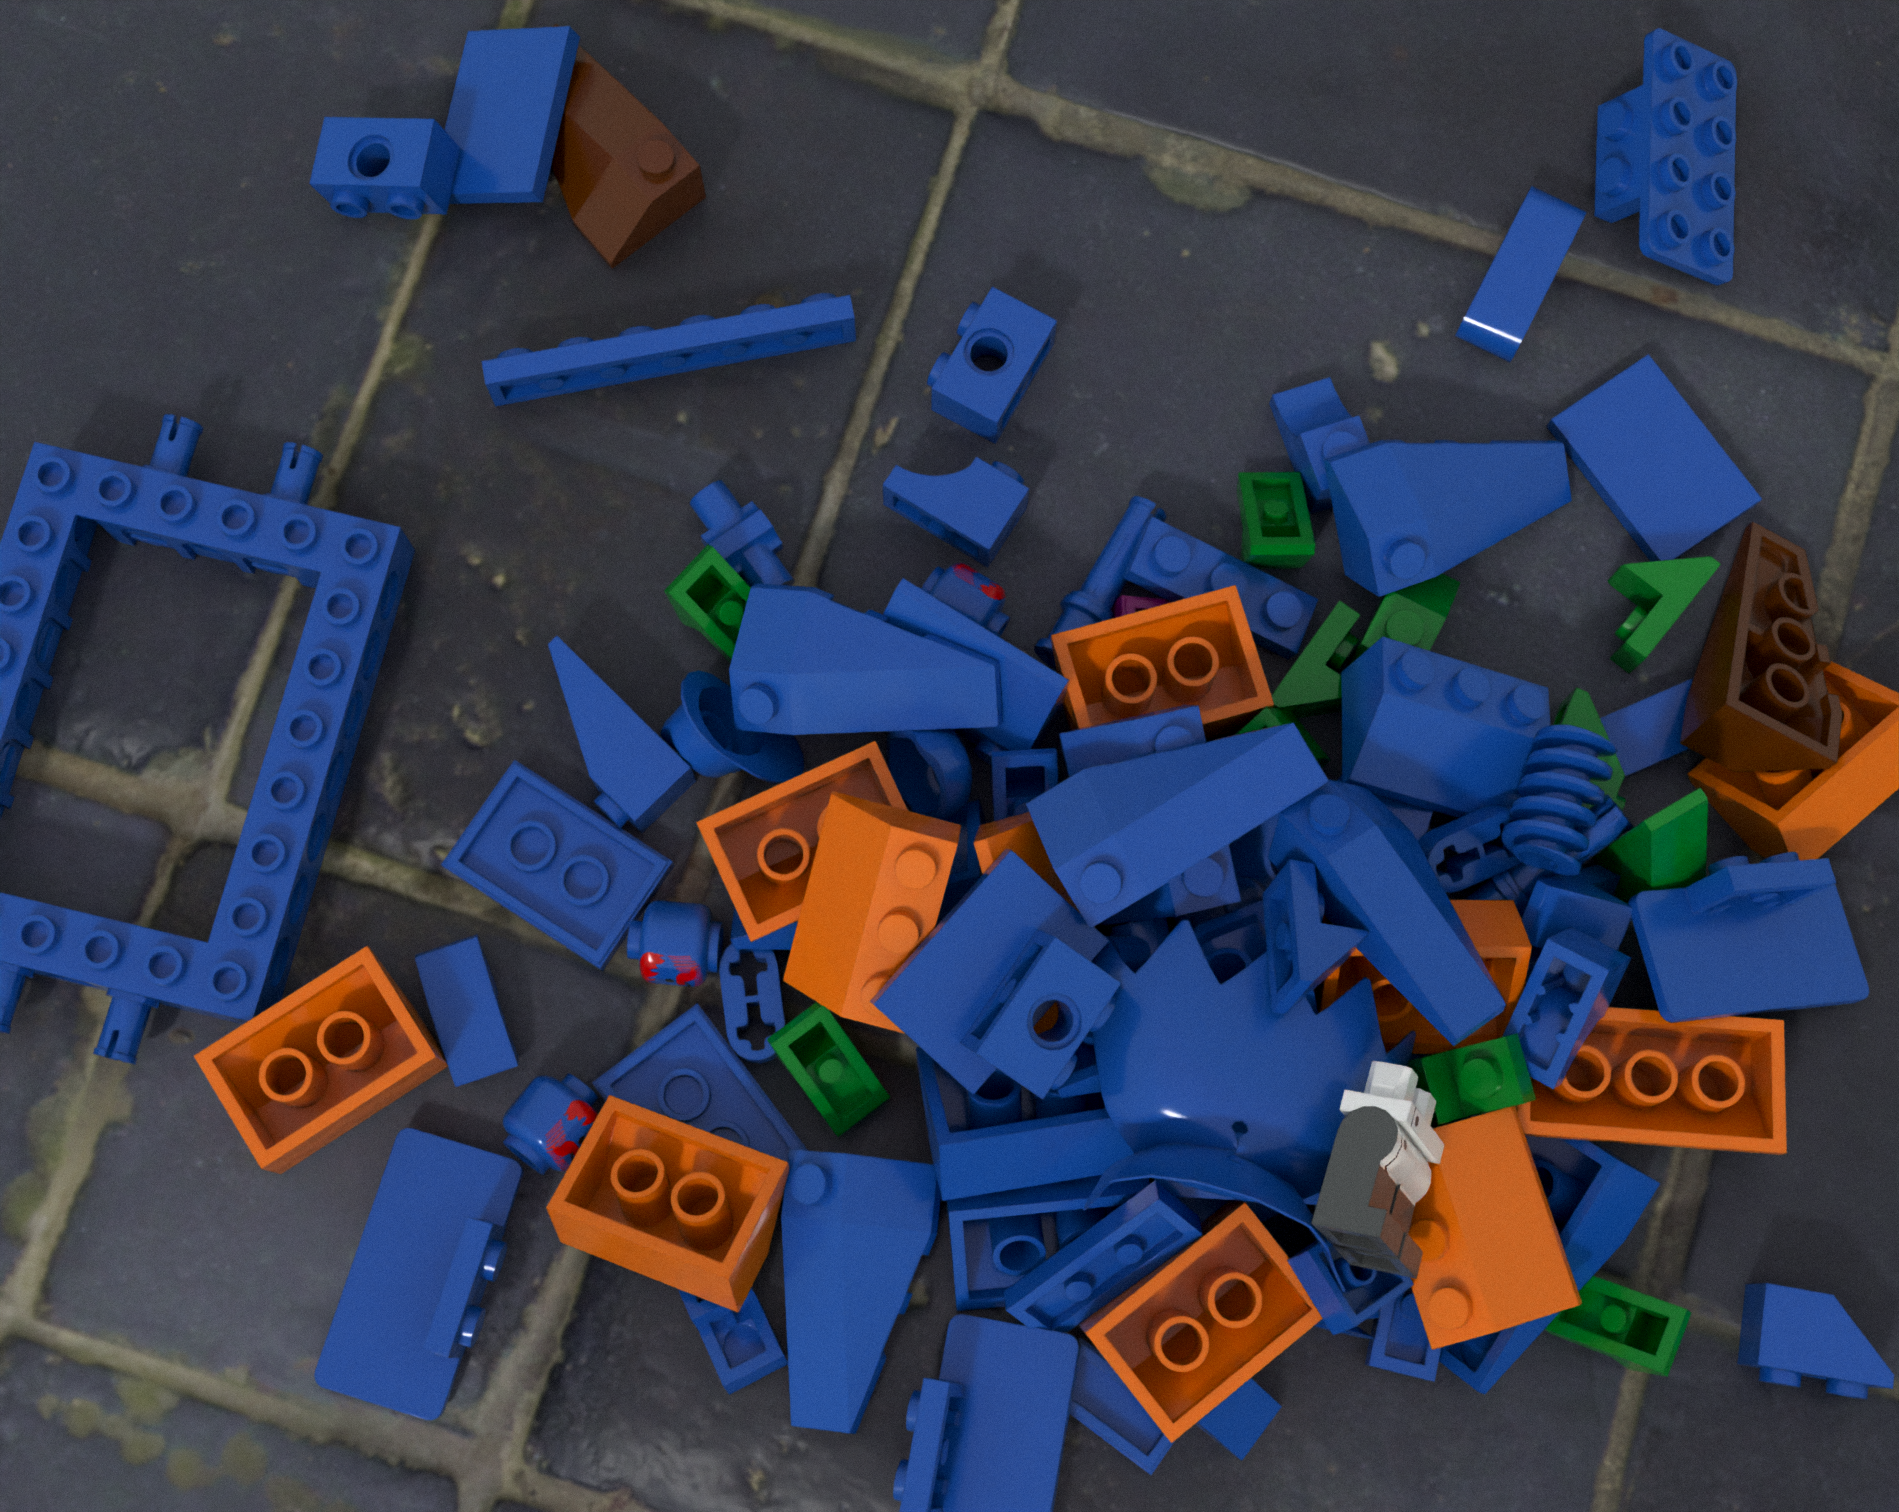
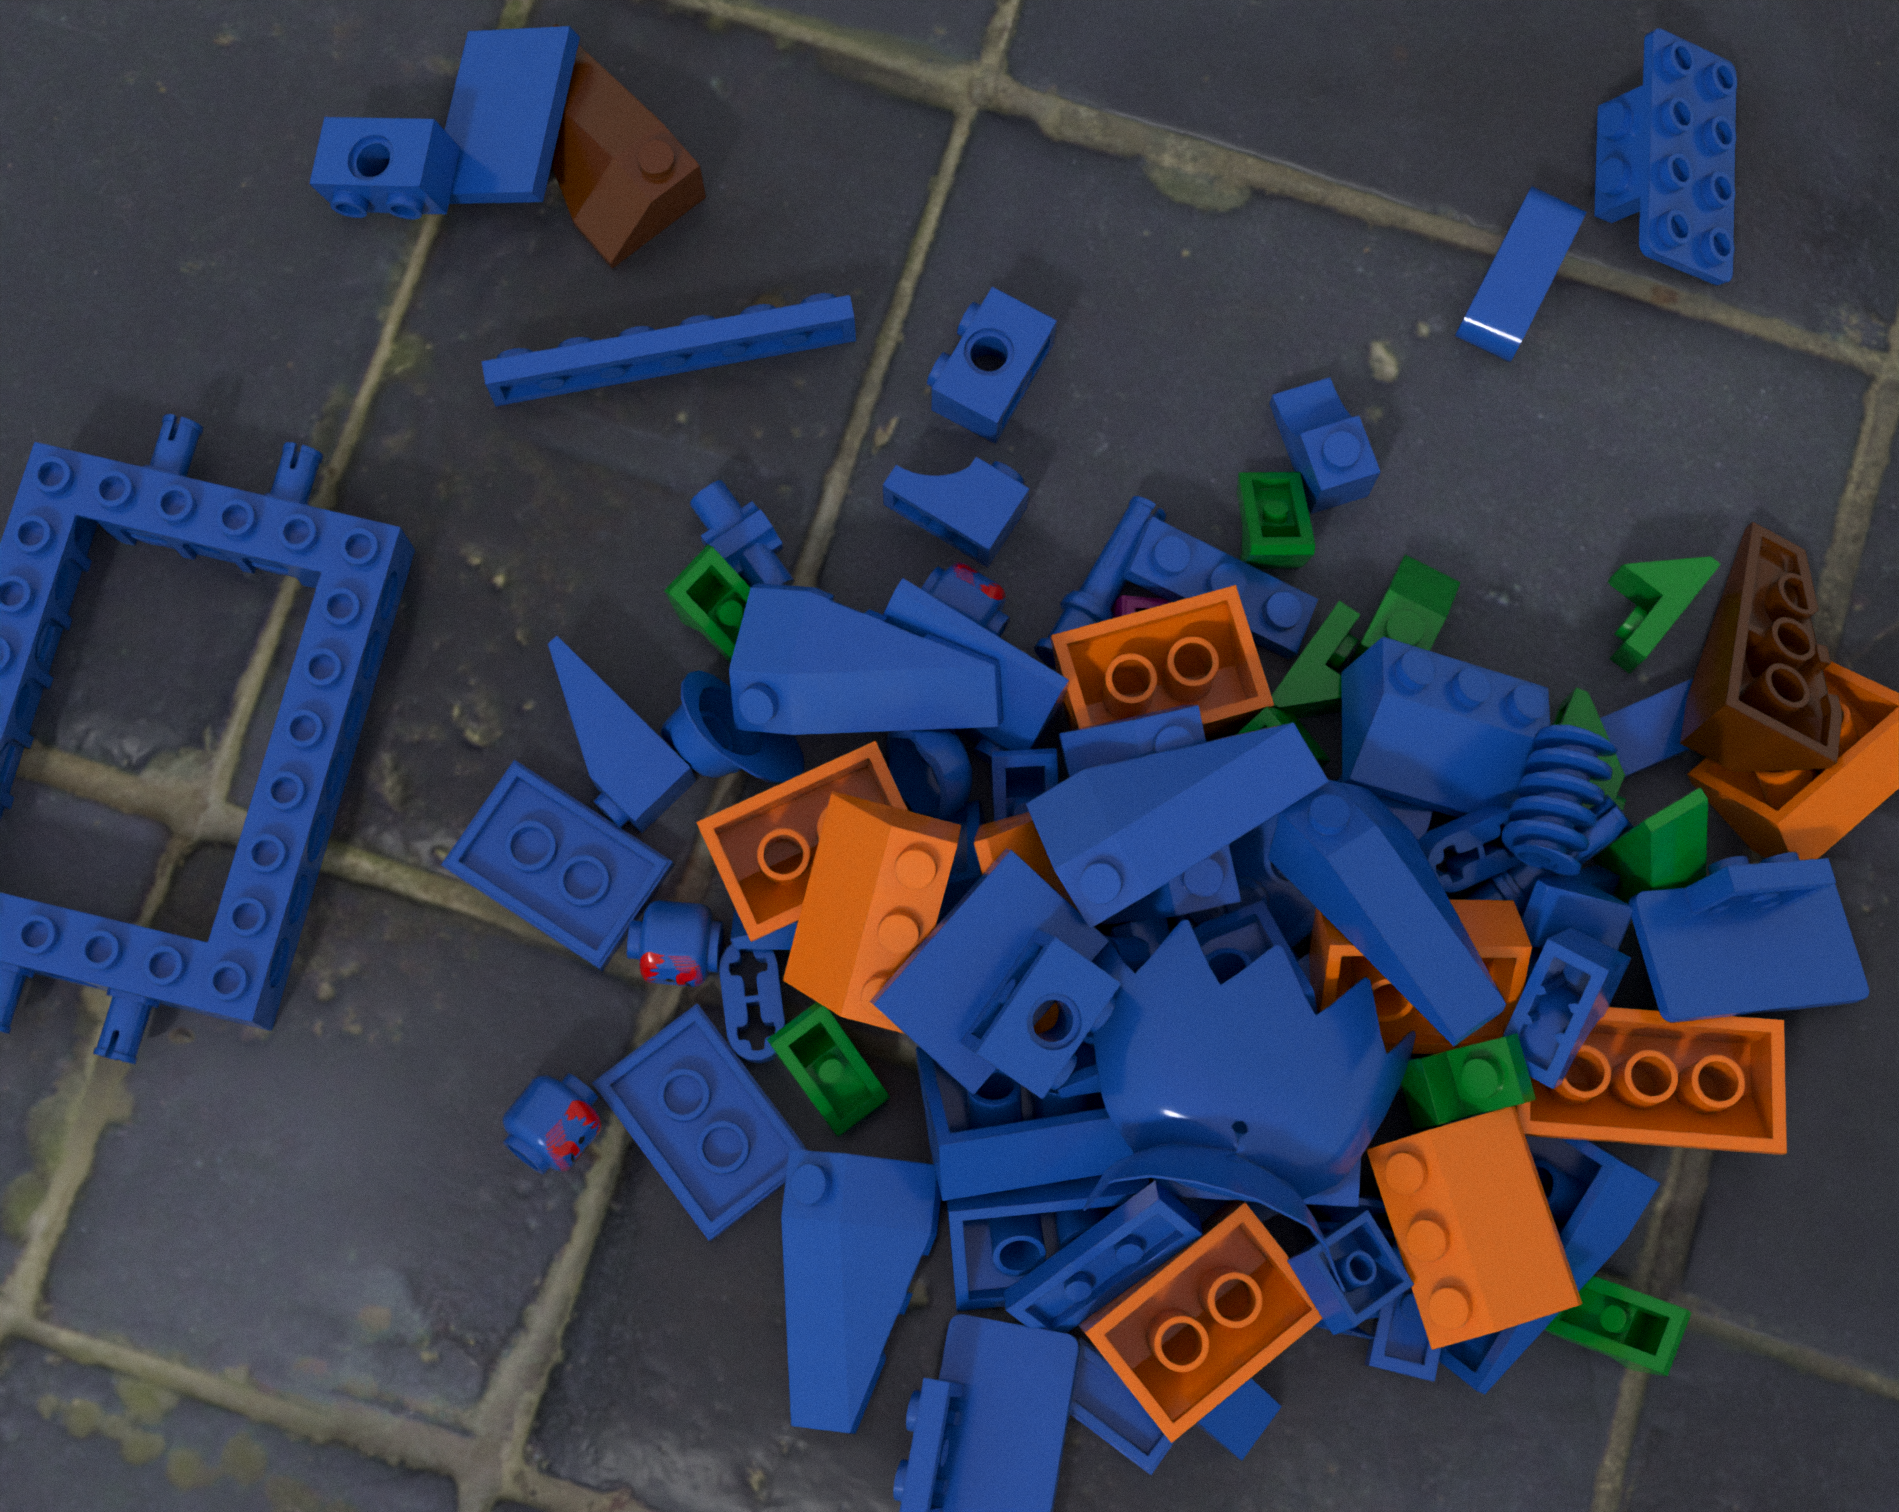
orange slope [194,946,448,1174] -> none
blue bracket [314,1128,524,1420] -> none
blue slope [415,934,519,1087] -> none
orange slope [546,1095,790,1313] -> none
blue slope [678,1285,788,1395] -> none
blue slope [1262,859,1369,1014] -> none
dark grey hips [1311,1061,1445,1279] -> none
blue wedge [1324,440,1572,597] -> none
blue tile [1546,354,1762,562] -> none
blue slope [1737,1283,1894,1399] -> none

